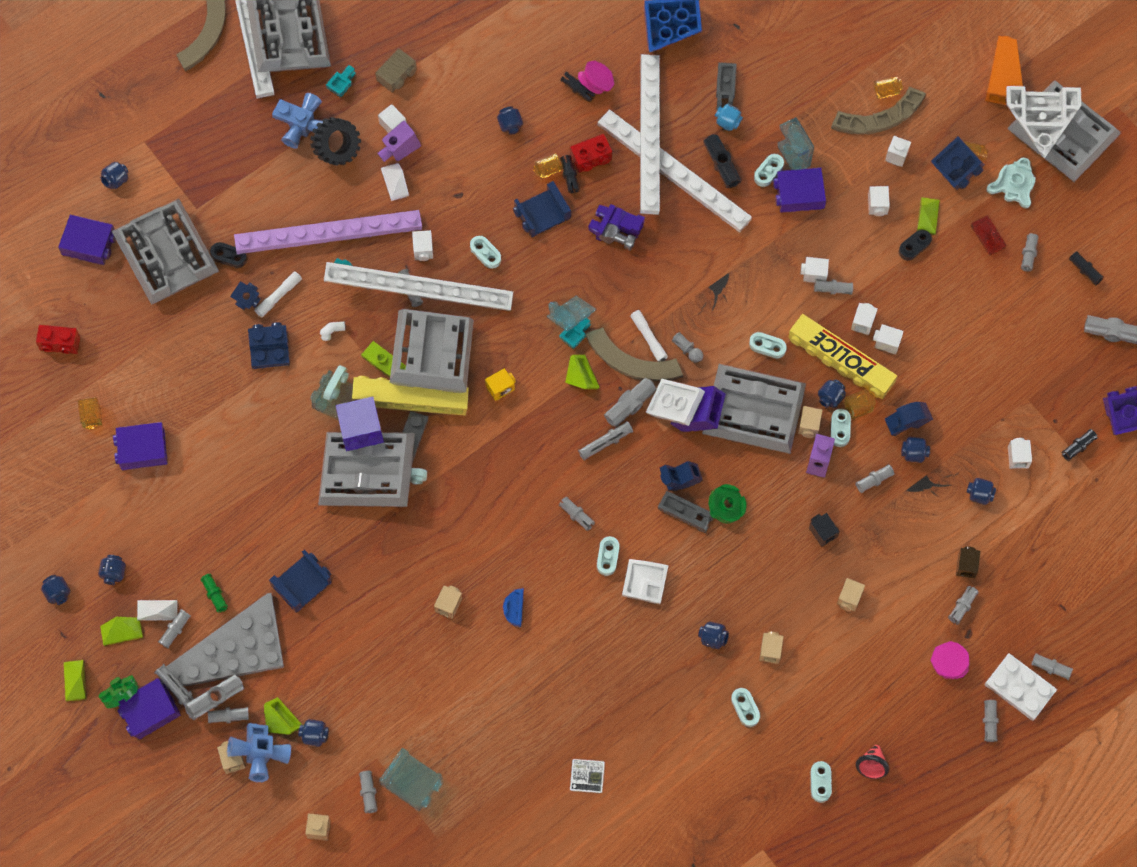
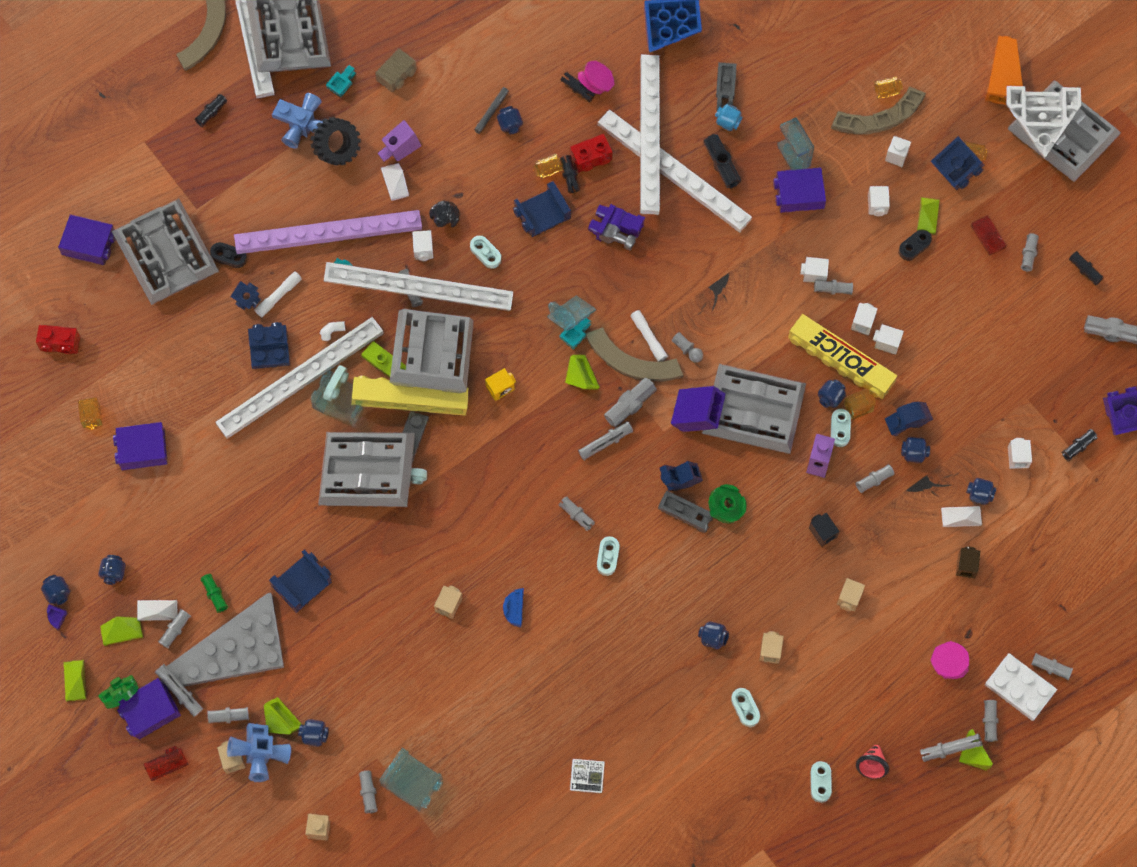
dark blue head [100,162,128,189] -> none
light grey piece [184,674,244,720] -> none
brick [336,396,384,452] -> none
white brick [378,104,407,133] -> none
white plate [622,559,668,605] -> none
white plate [646,379,705,426] -> none
light aqua plate [749,332,787,359] -> none
light aqua plate [754,154,784,187] -> none
tan brick [798,406,822,438] -> none
light grey pin [948,586,979,624] -> none
light aqua tile [987,158,1035,208] -> none
none -> dark purple tile [47,604,67,631]
none -> clear red hinge [143,745,189,781]
none -> black pin [194,94,227,127]
none -> white plate [215,317,384,439]
none -> black hair [429,200,460,228]
none -> dark grey piece [474,87,509,134]
none -> light grey pin [920,734,982,762]
none -> white slope [941,506,982,527]
none -> lime slope [959,729,993,770]

